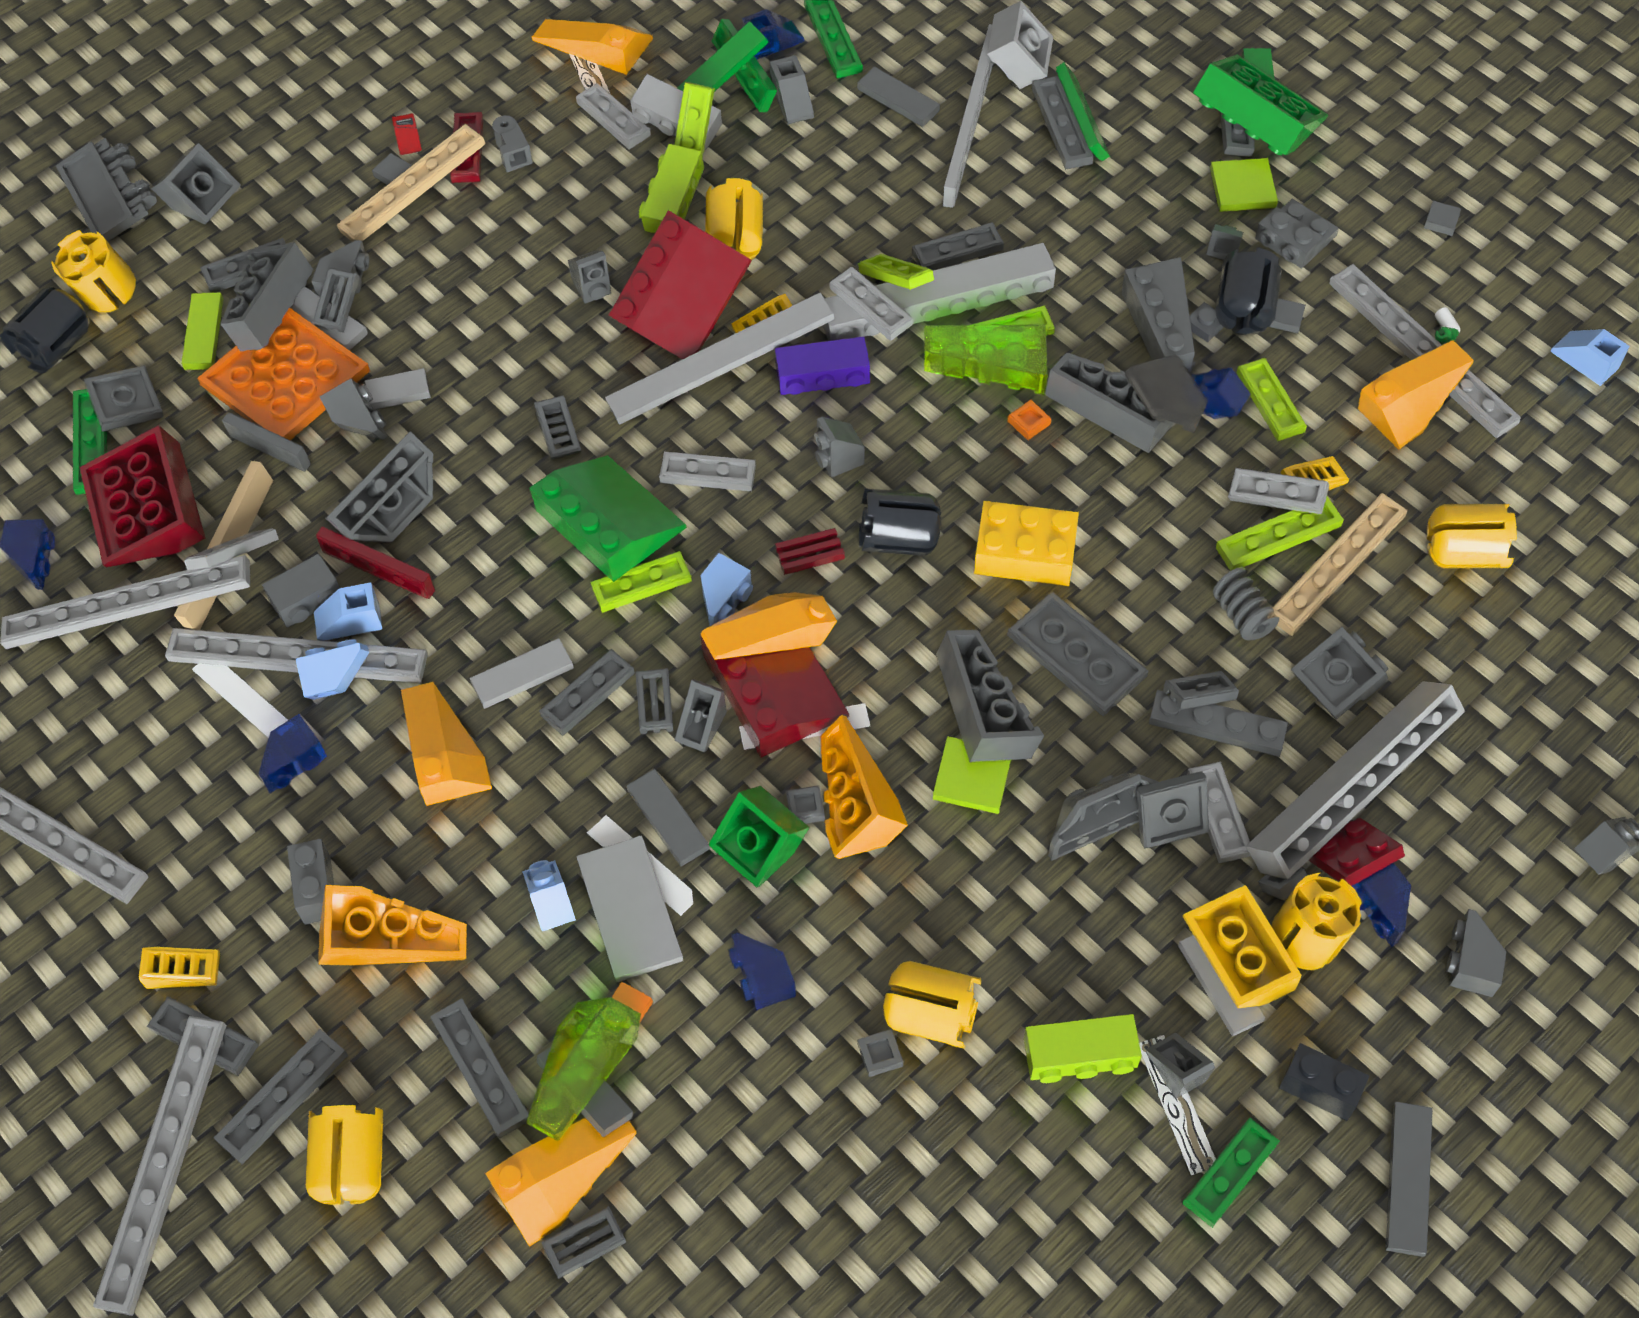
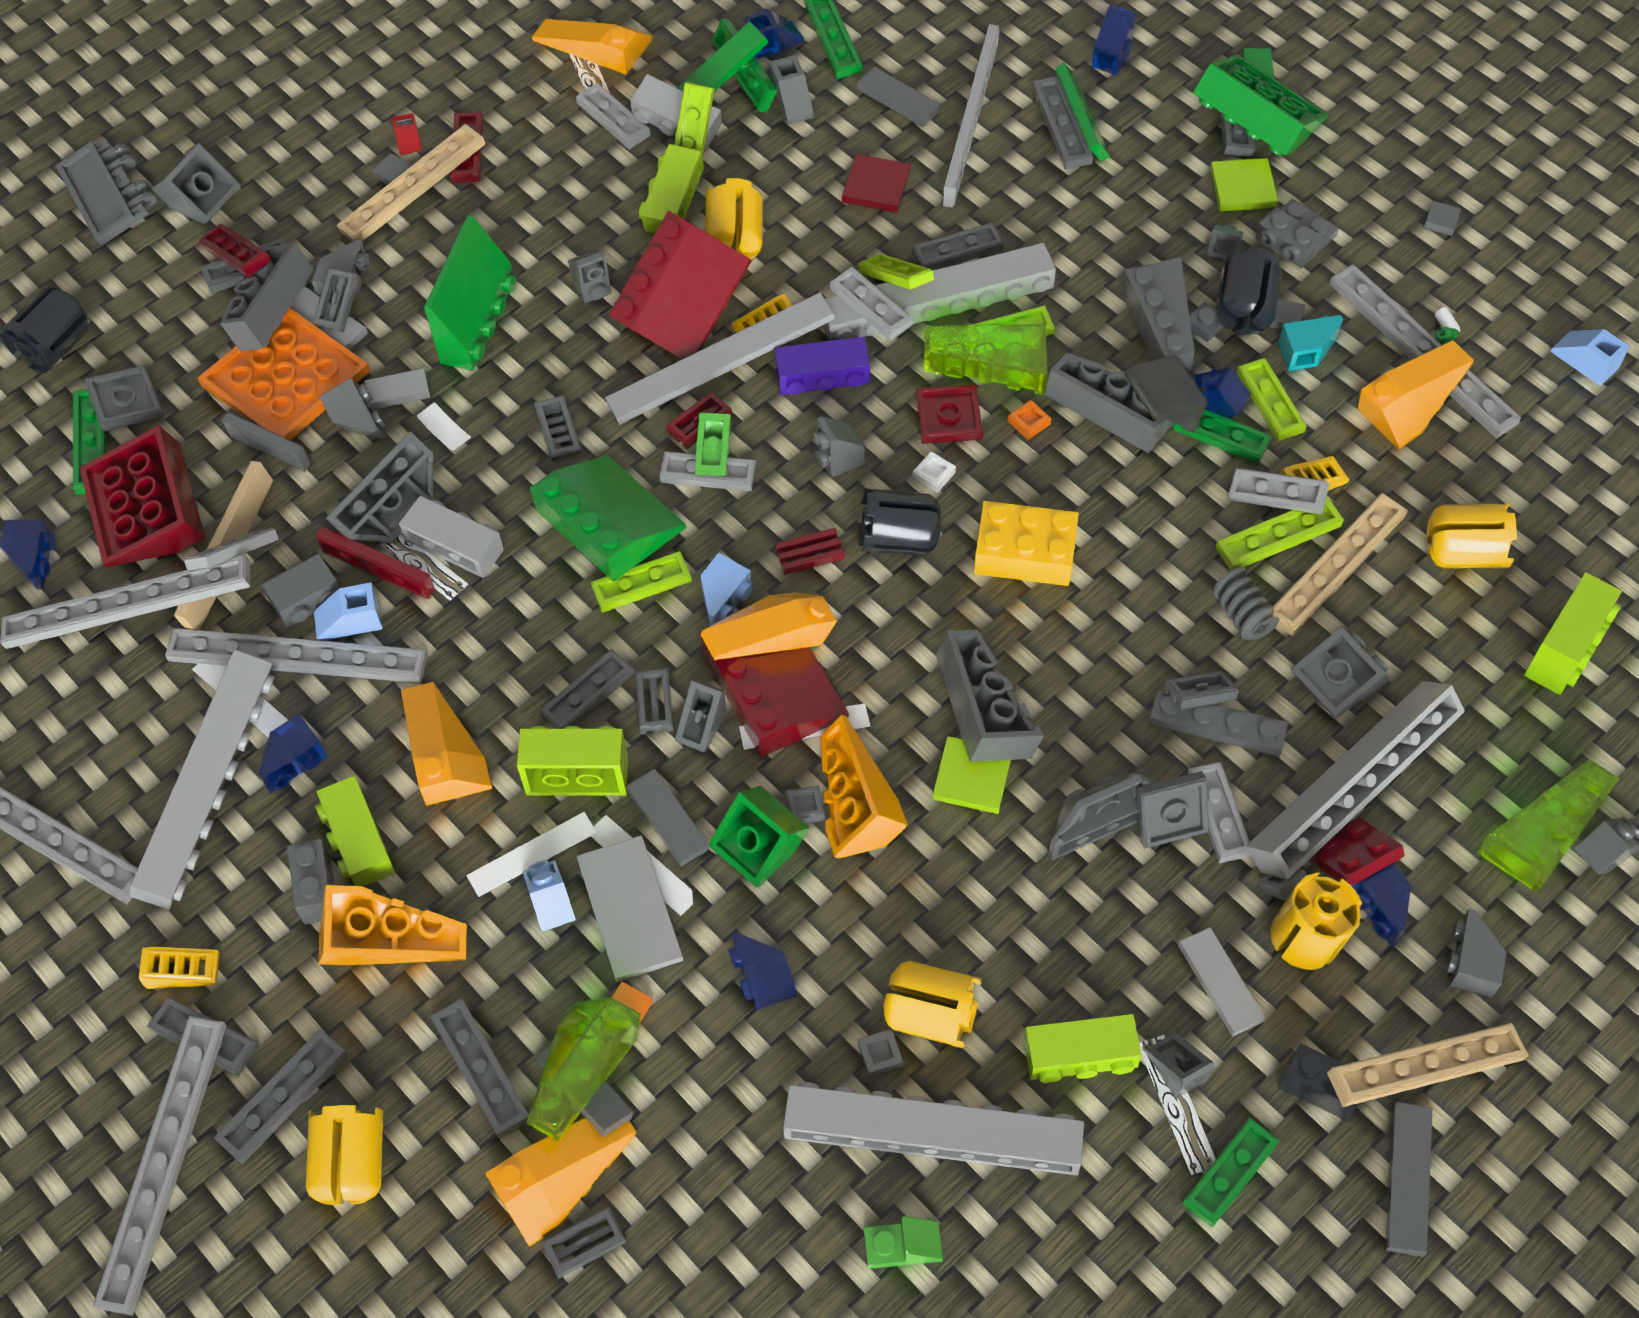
yellow cylinder [51,230,136,312] -> none
lime tile [181,292,224,370] -> none
light blue slope [296,639,369,700] -> none
light grey tile [470,638,574,709] -> none
dark grey leg [492,115,533,172] -> none
light grey brick [987,1,1053,89] -> none
dark grey tile [1007,591,1148,717] -> none
yellow slope [1183,885,1302,1008] -> none
none -> light grey brick [130,649,275,910]
none -> dark red tile [199,224,271,278]
none -> lime brick [315,775,395,887]
none -> sticker [378,532,468,600]
none -> light grey brick [399,496,504,578]
none -> white sticker [417,403,471,451]
none -> green slope [424,215,516,371]
none -> white sticker [466,812,597,897]
none -> lime brick [517,726,629,796]
none -> dark red tile [666,391,732,449]
none -> bright green slope [695,413,731,476]
none -> light grey brick [783,1082,1084,1176]
none -> dark red tile [842,154,911,213]
none -> bright green slope [864,1216,943,1269]
none -> white tile [912,452,956,493]
none -> dark red tile [916,384,983,444]
none -> clear blue slope [1092,4,1136,76]
none -> green tile [1173,402,1272,465]
none -> teal slope [1278,315,1343,371]
none -> tan tile [1327,1023,1529,1107]
none -> clear neon green wedge [1477,759,1620,893]
none -> lime brick [1524,572,1622,695]

